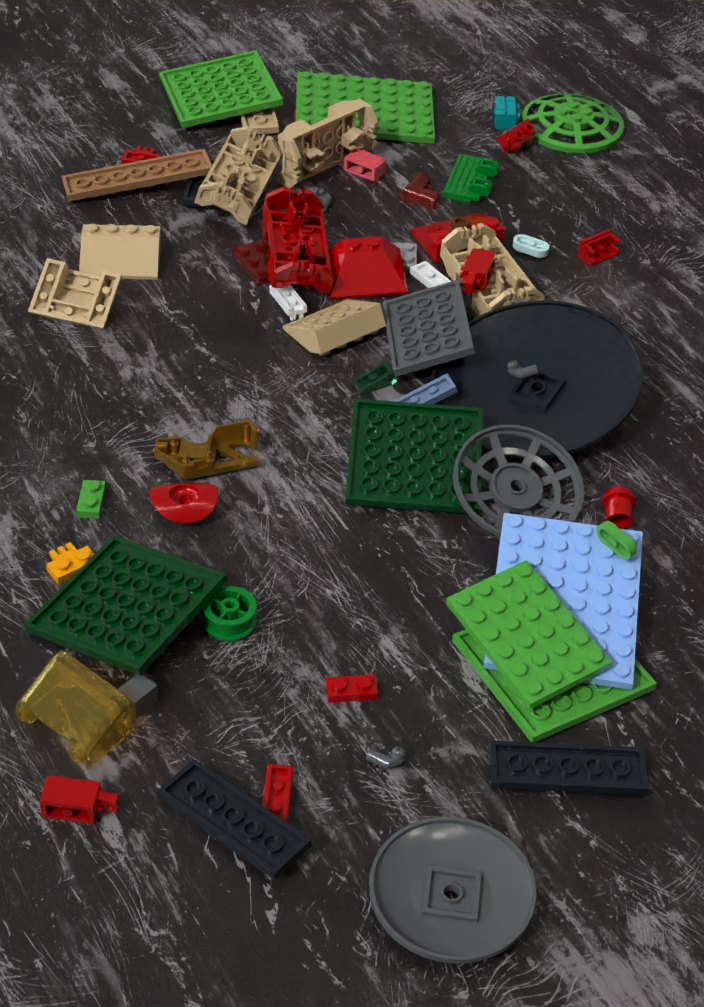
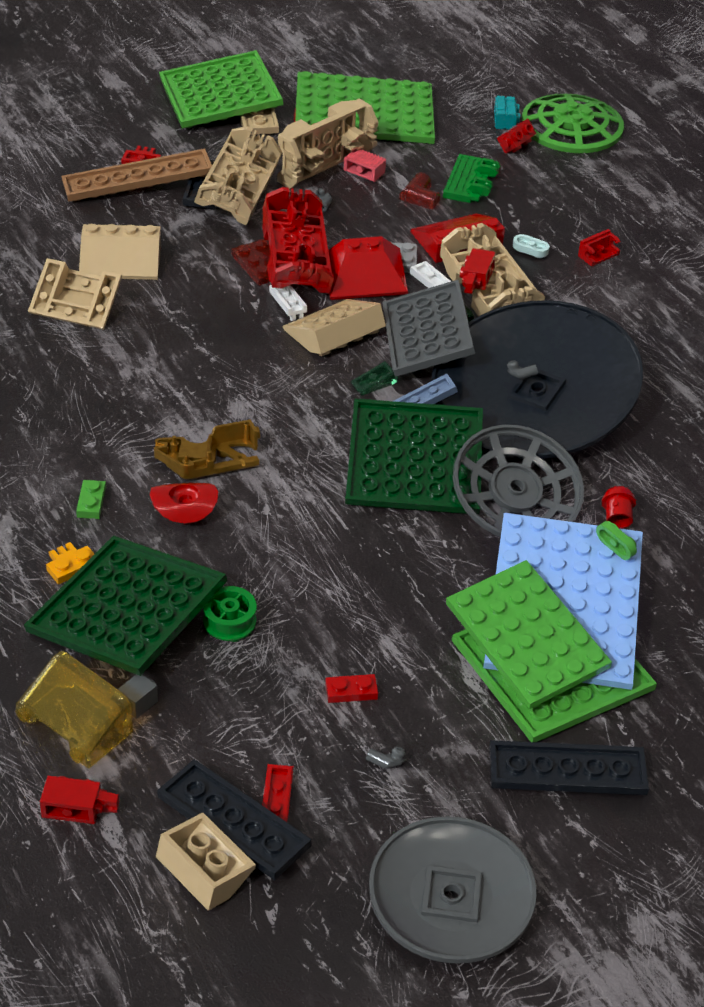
reddish brown tile [450,217,470,231] -> none
none -> tan slope [156,813,256,911]

